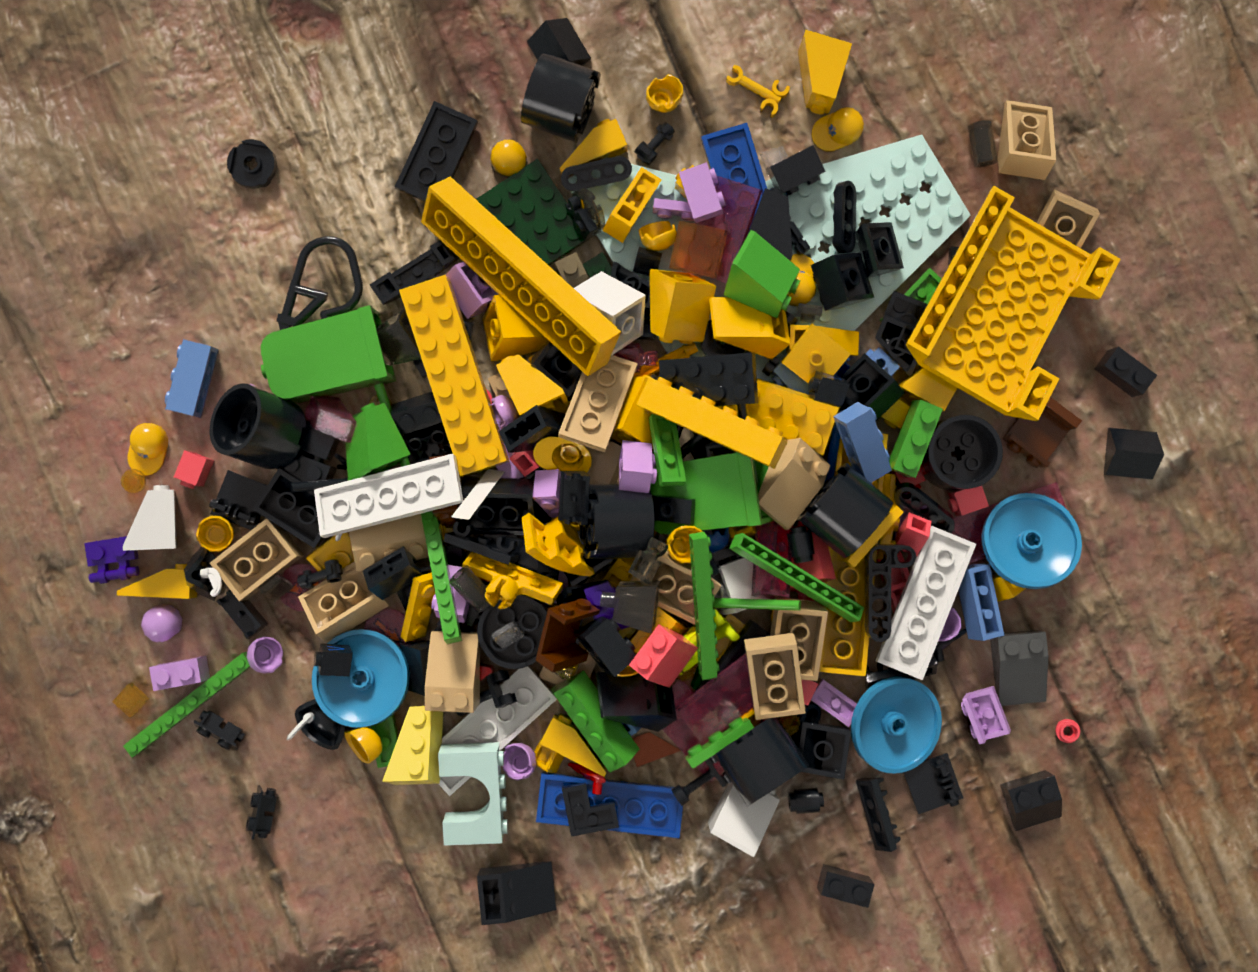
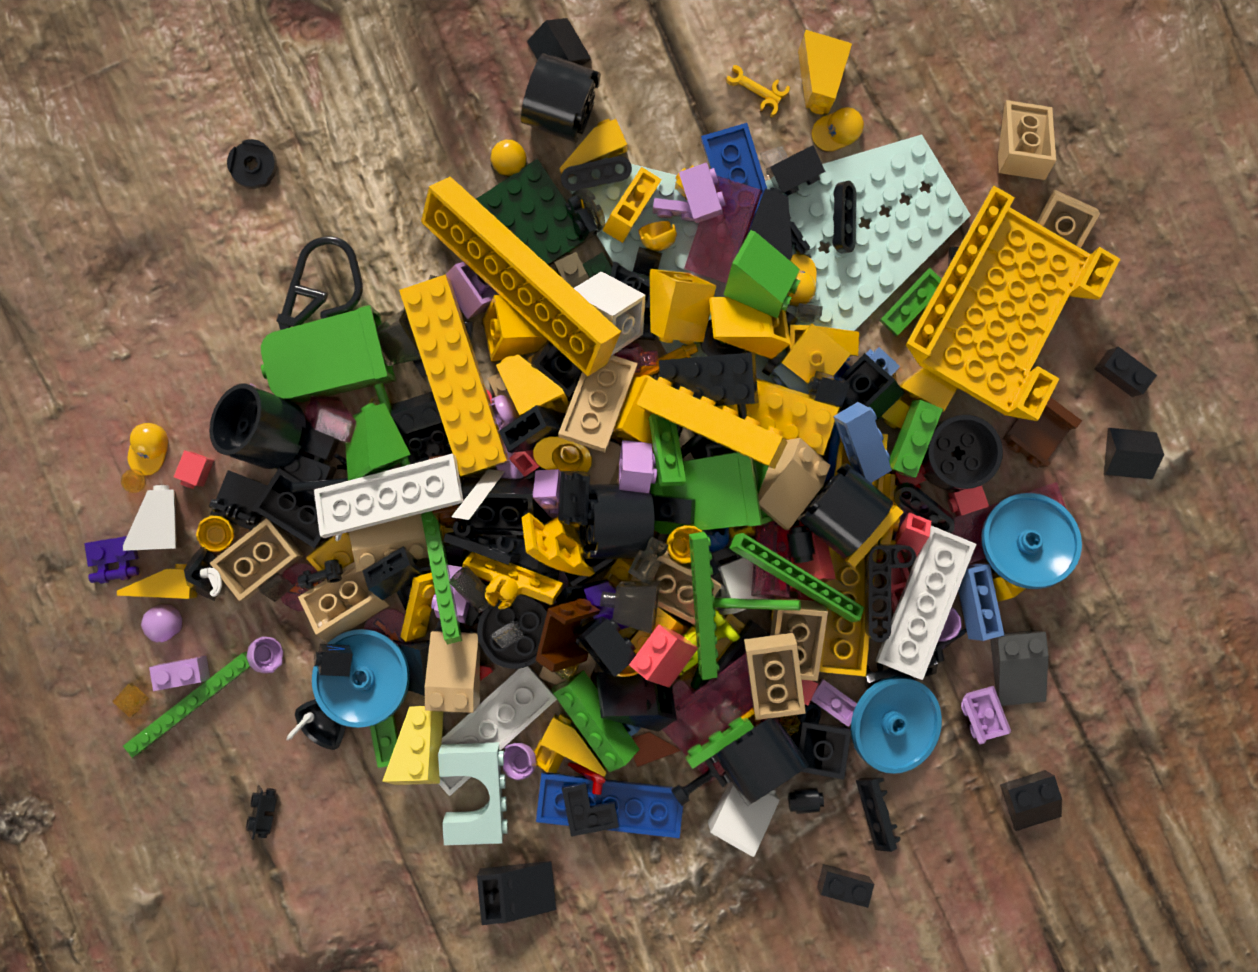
medium blue brick [165,339,219,418] -> none
black hinge [194,710,246,751] -> none
black hinge [216,590,268,639] -> none
yellow cap [344,727,383,764] -> none
black slope [369,240,459,305] -> none
black plate [395,101,478,202] -> none
black bar [456,670,517,716] -> none
black bar [634,122,675,165] -> none
yellow hair [646,74,683,113] -> none
clear orange plate [669,221,728,279] -> none
black slope [811,252,874,311] -> none
black slope [856,222,904,278] -> none
black slope [875,291,928,376] -> none
black hinge [903,753,964,814] -> none
clear smoke piece [968,120,998,168] -> none
coral plate [1055,719,1080,743] -> none

